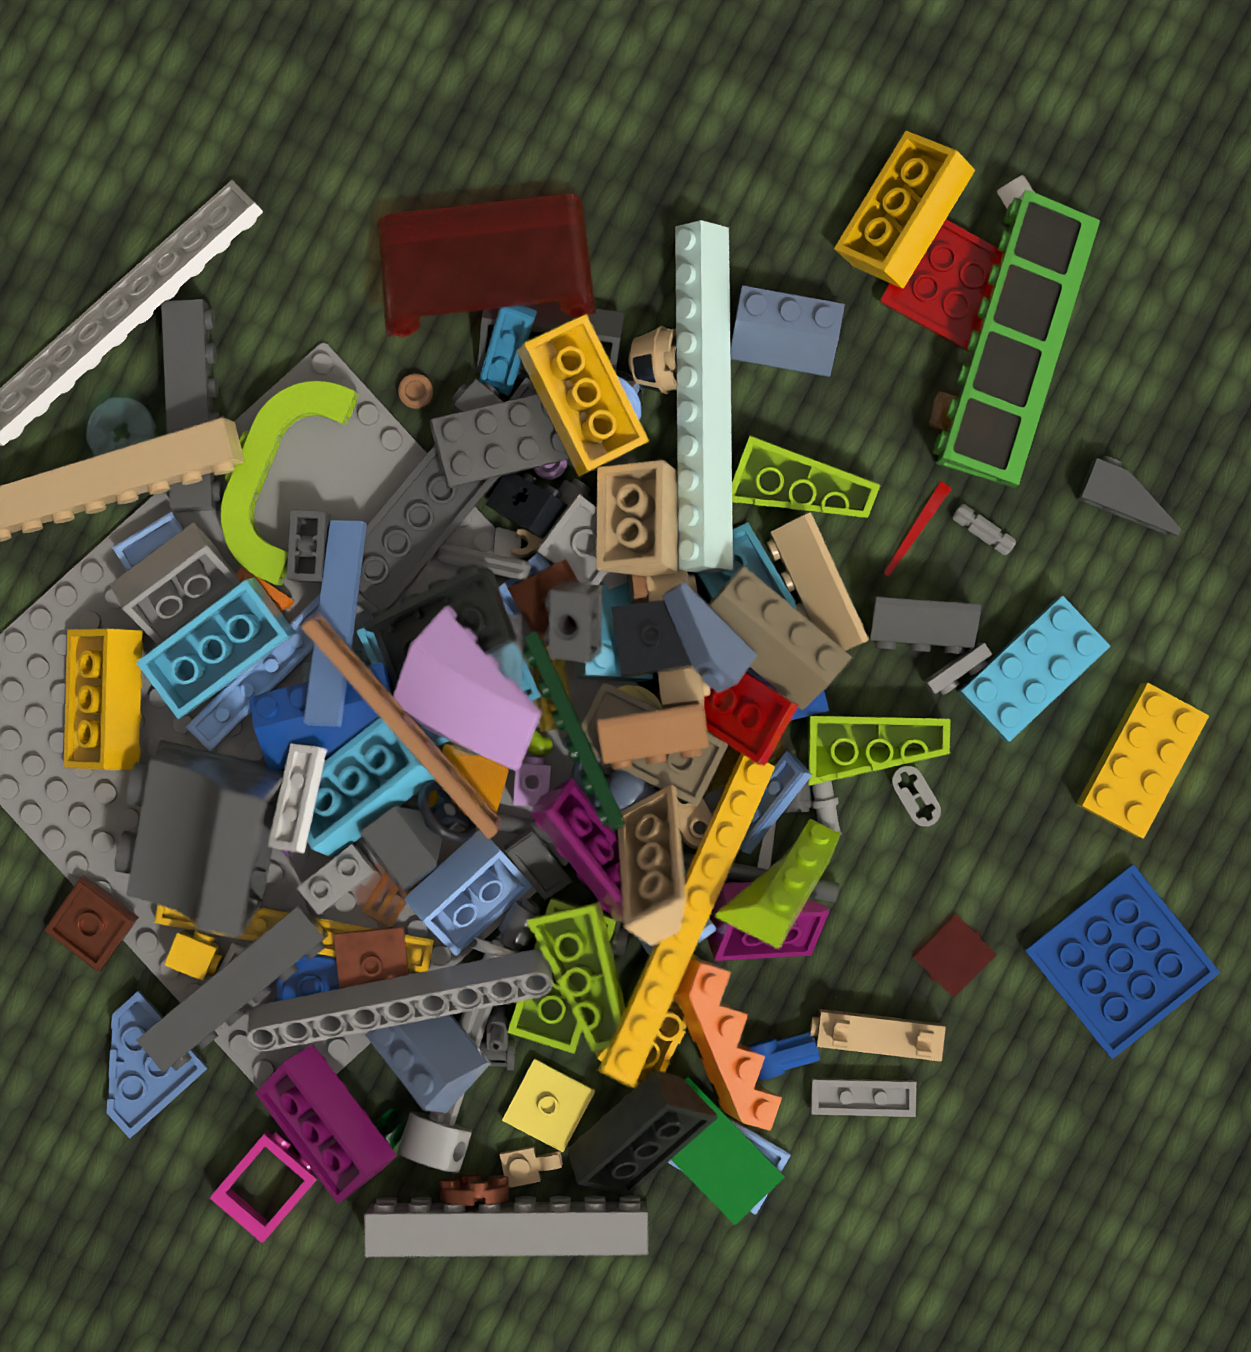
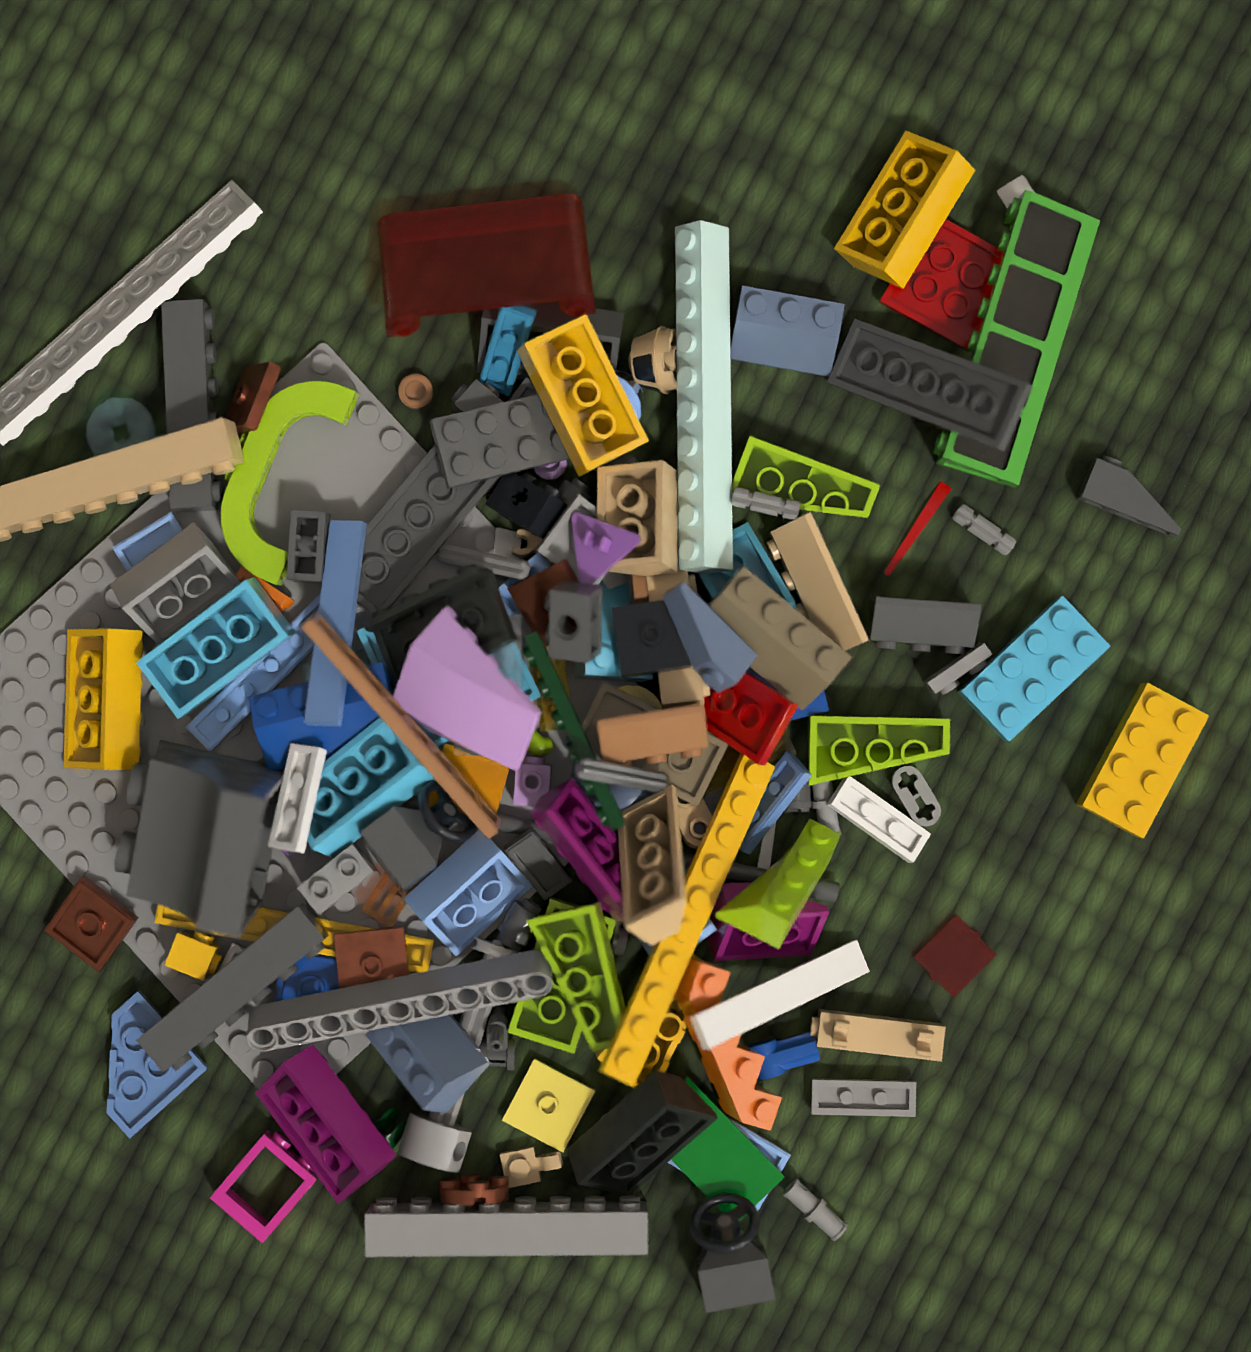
blue plate [1024,864,1220,1059] -> none
none -> copper plate [225,362,281,433]
none -> medium lavender piece [571,512,641,584]
none -> dark grey axle [575,757,667,792]
none -> white tile [690,940,870,1050]
none -> dark grey piece [690,1193,775,1313]
none -> light grey axle [731,487,800,520]
none -> light grey pin [782,1178,848,1241]
none -> dark grey plate [827,319,1033,452]
none -> white plate [827,776,931,863]

